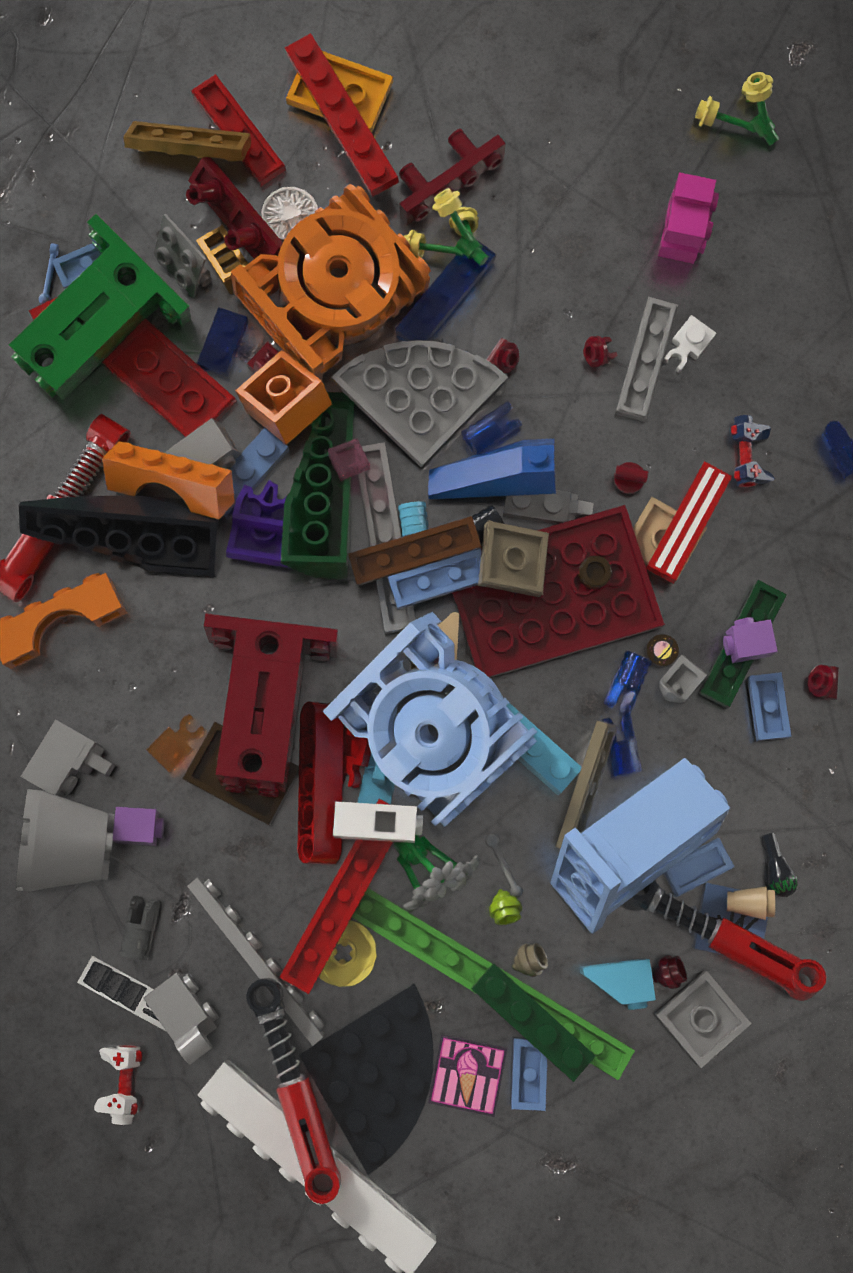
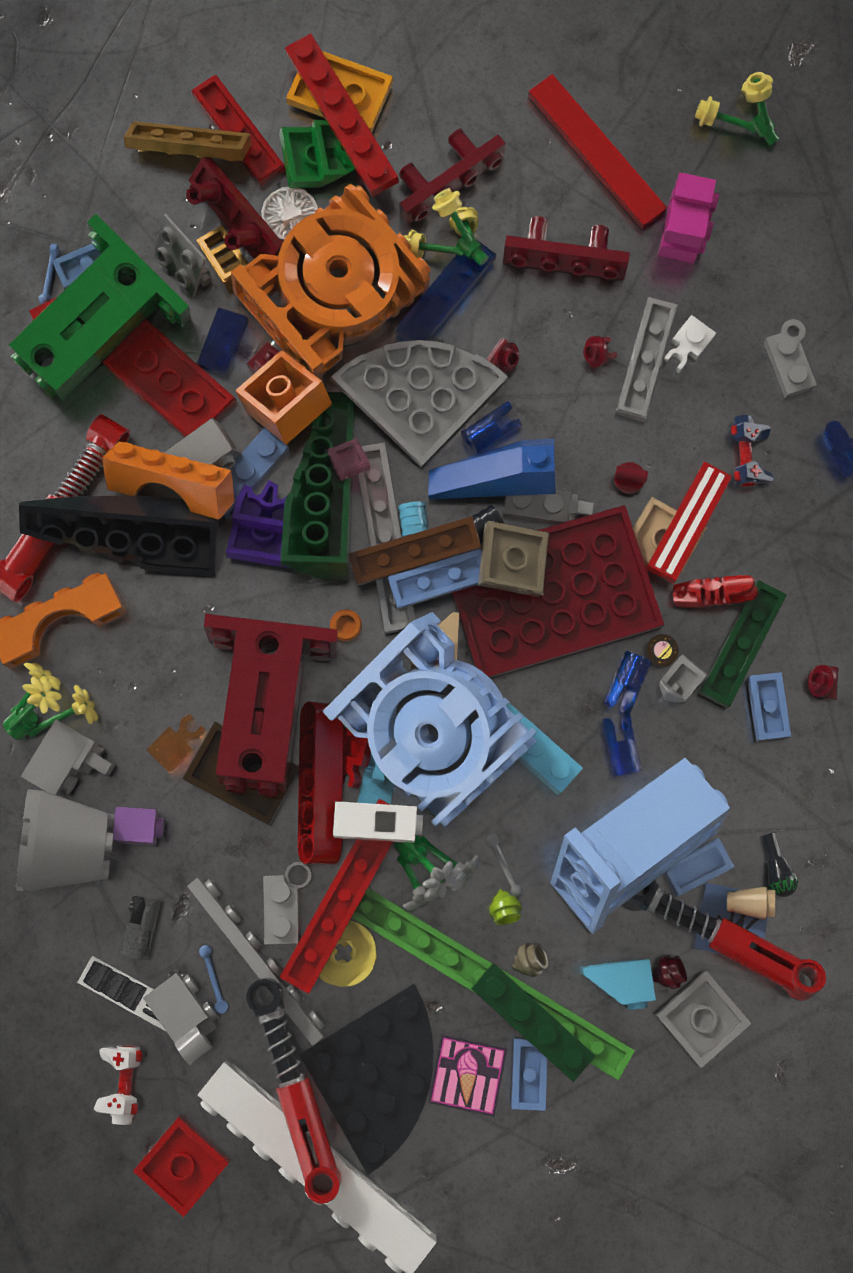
dark tan tile [556,721,617,849] -> none
dark brown tile [578,556,612,590] -> none
medium lavender brick [723,617,778,663] -> none
none -> plant [3,663,98,740]
none -> red tile [133,1116,230,1218]
none -> medium blue hinge [199,945,229,1014]
none -> light grey hinge [263,862,313,944]
none -> green plate [279,120,355,188]
none -> orange tile [330,609,362,643]
none -> dark red plate [503,216,630,280]
none -> red tile [528,74,667,230]
none -> red hinge [673,575,759,608]
none -> light grey hinge [763,319,817,398]

